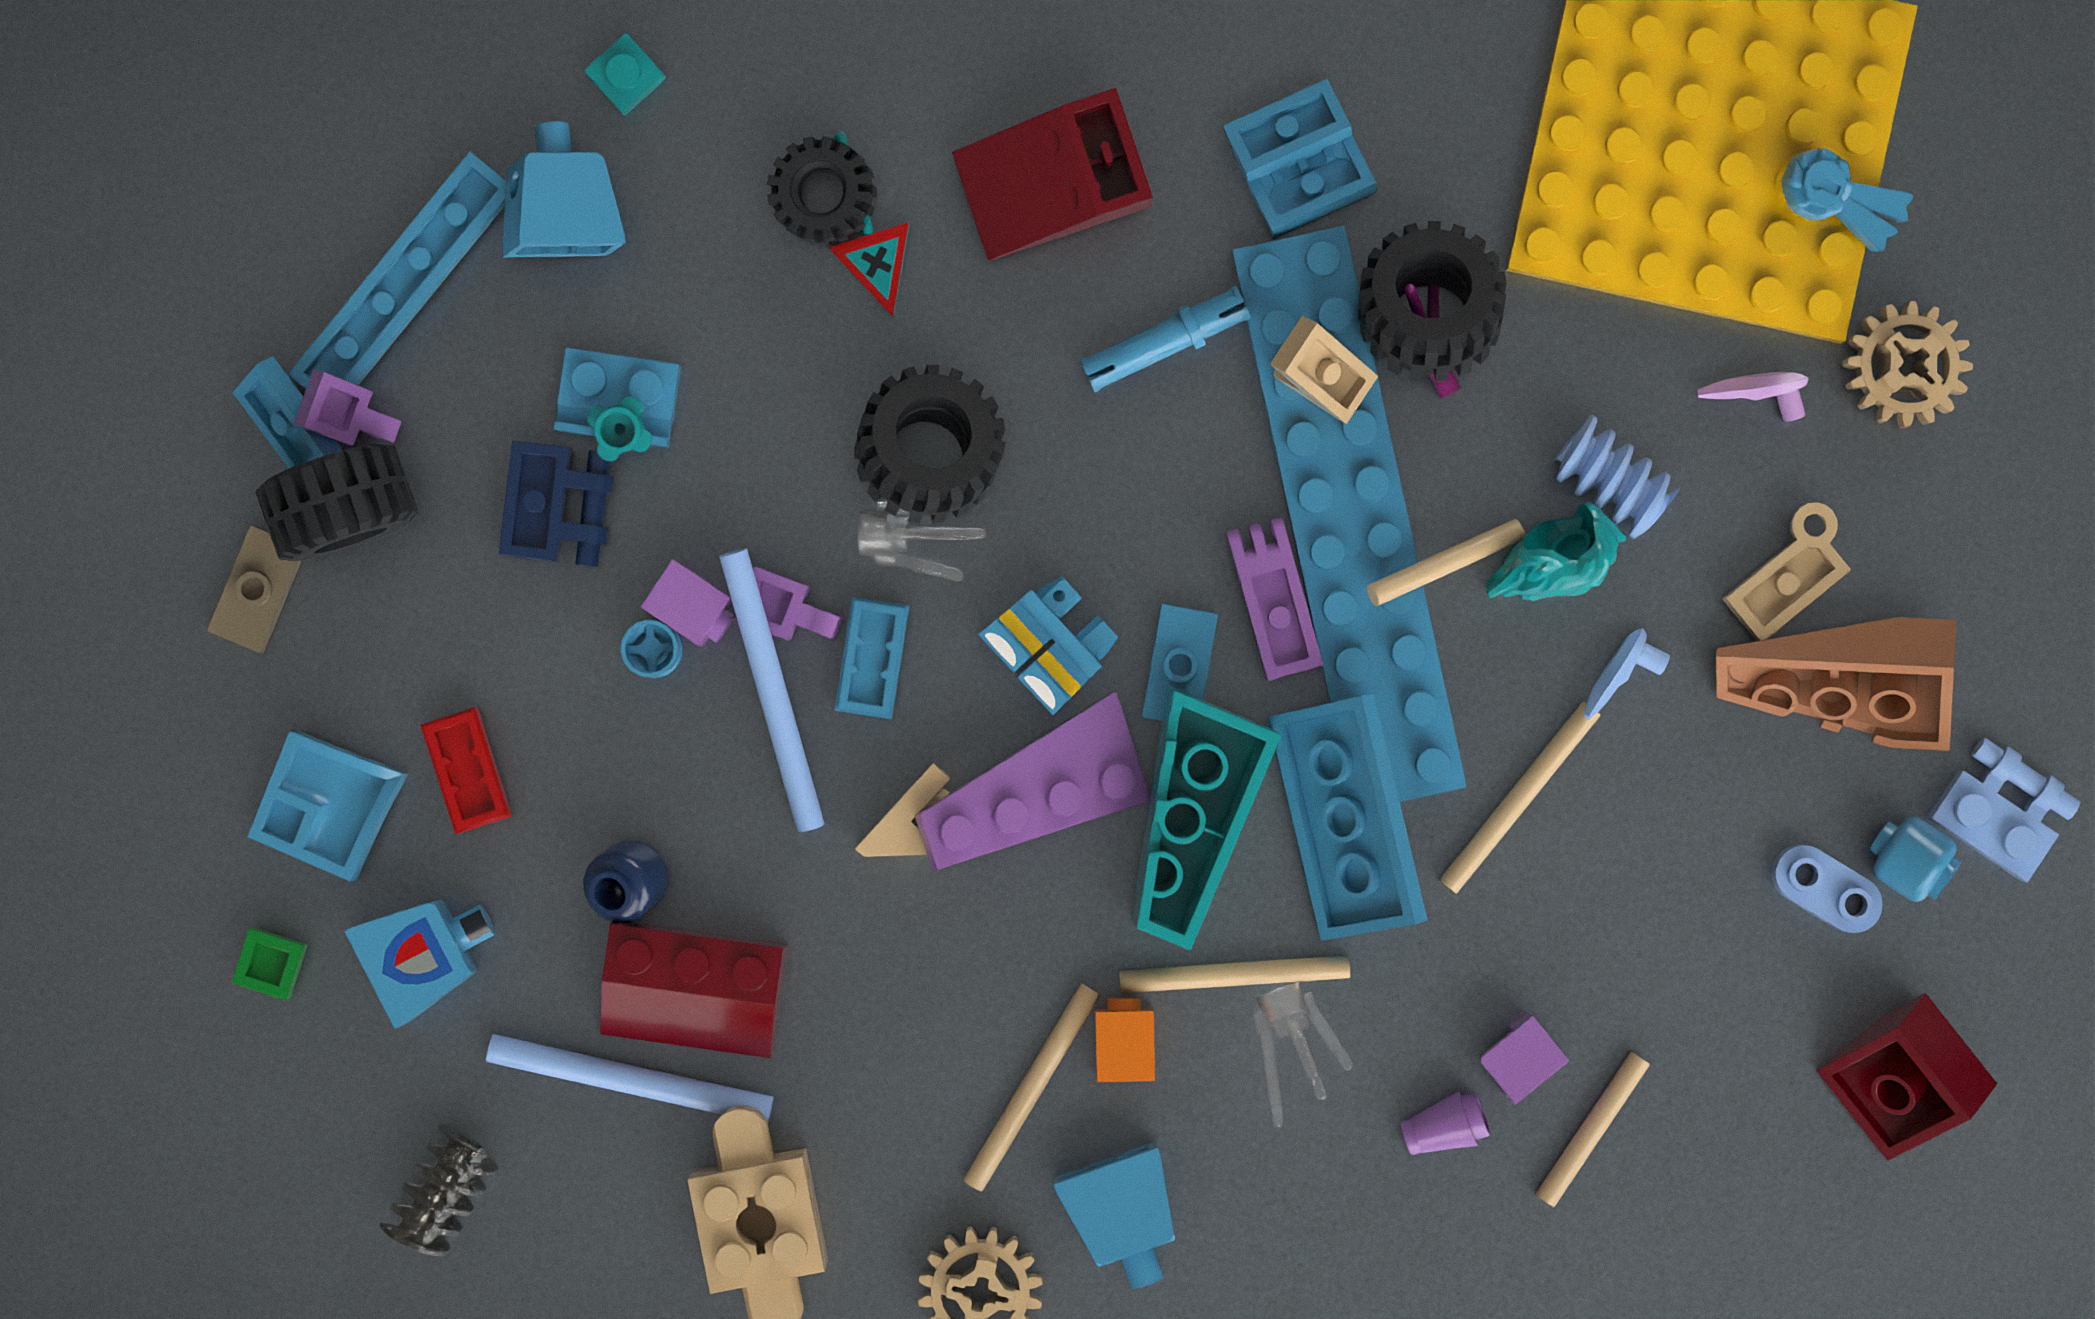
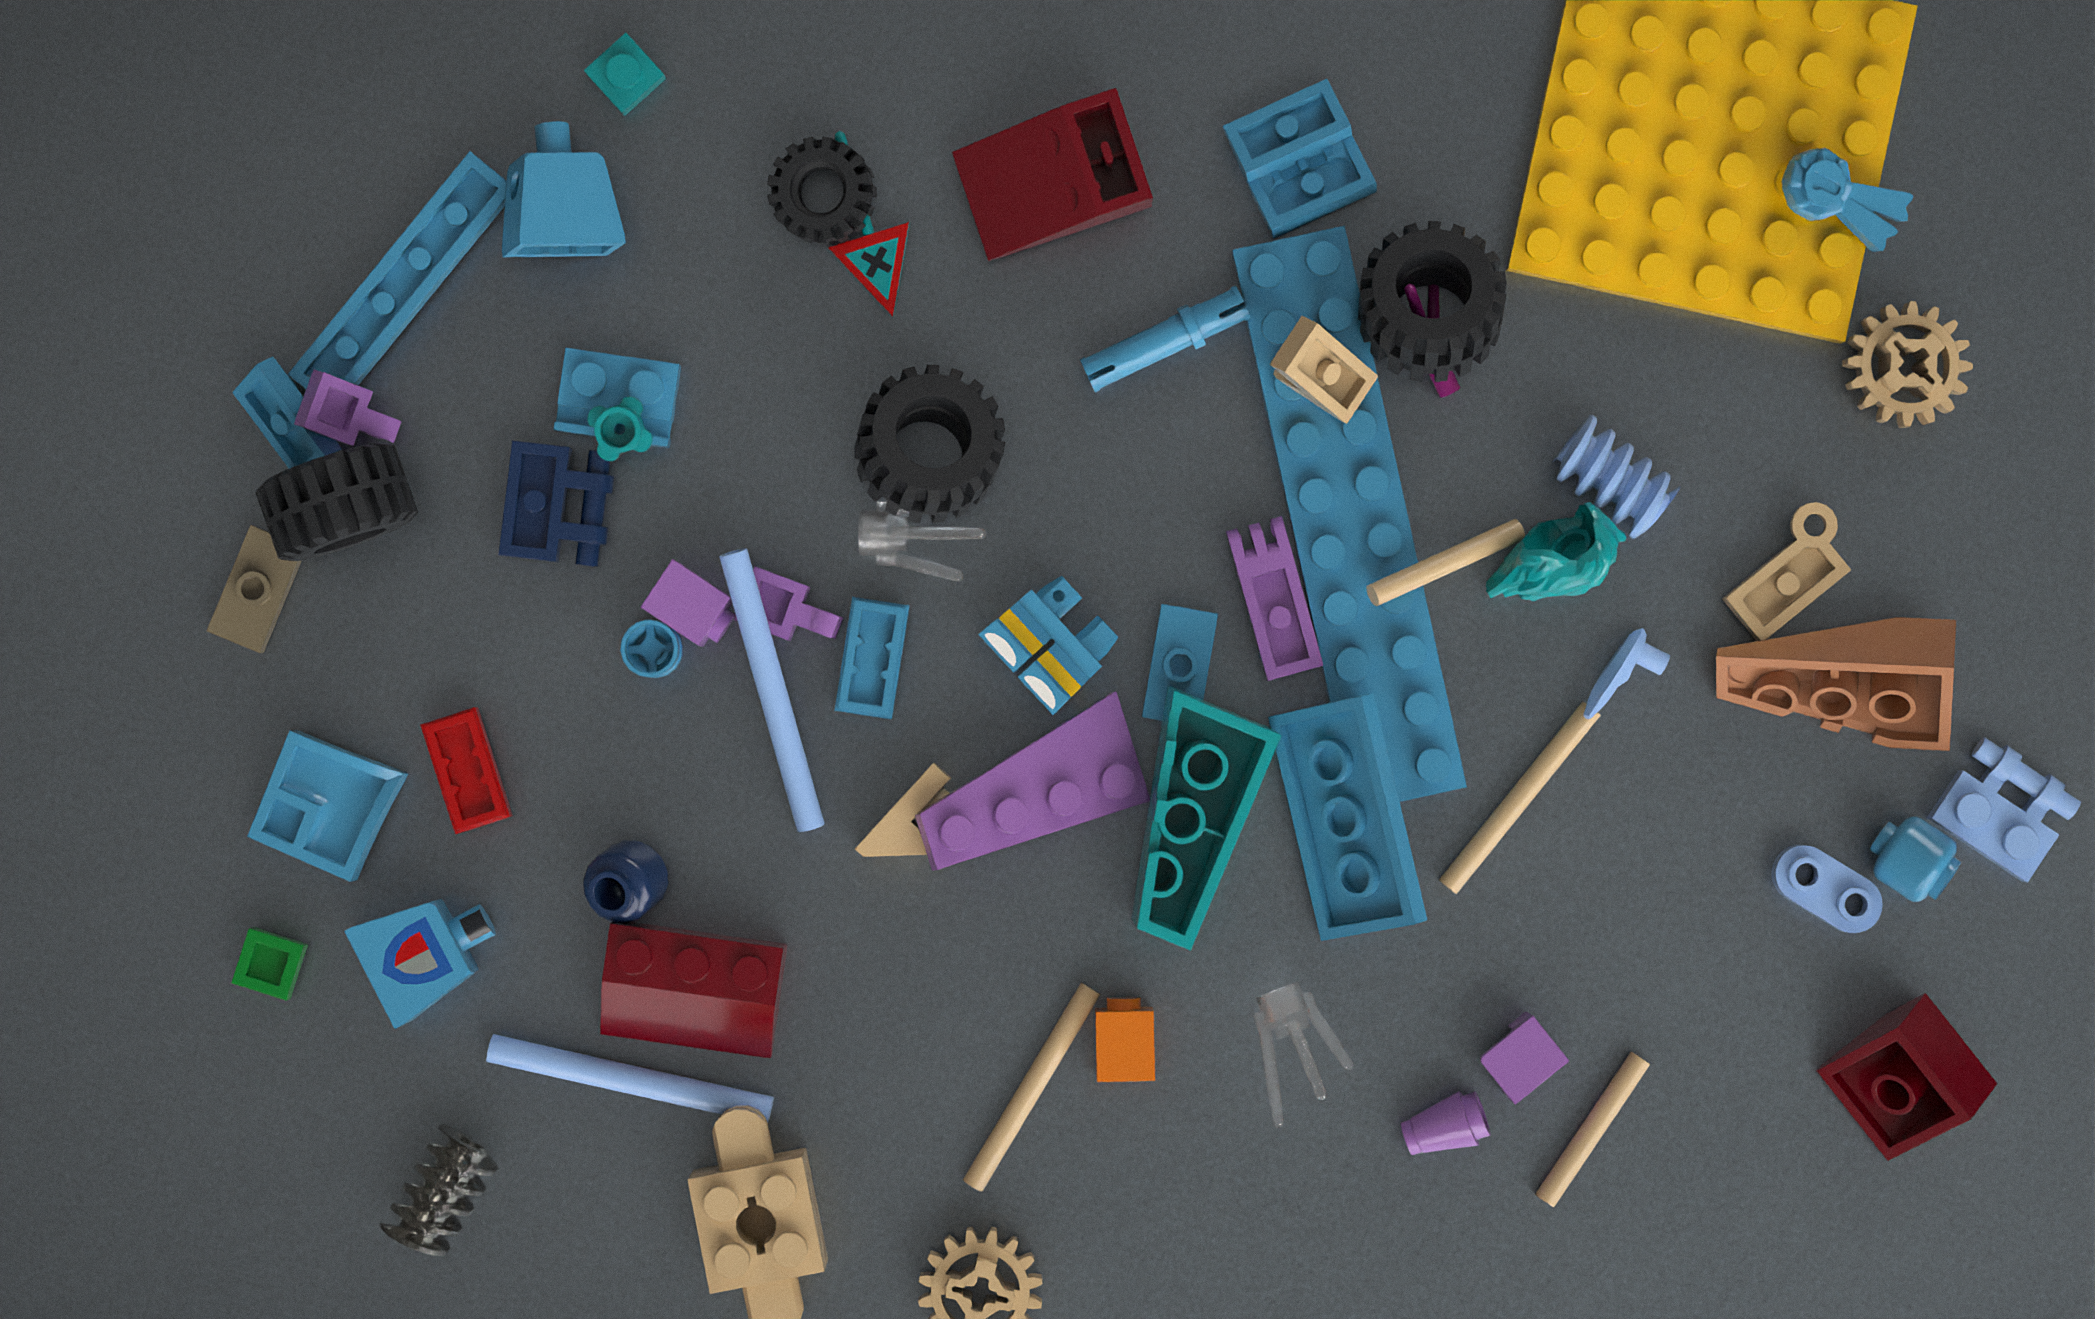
dark azure torso [1053,1141,1175,1289] -> none
tan bar [1119,955,1350,993] -> none
lavender bar [1697,372,1809,422] -> none

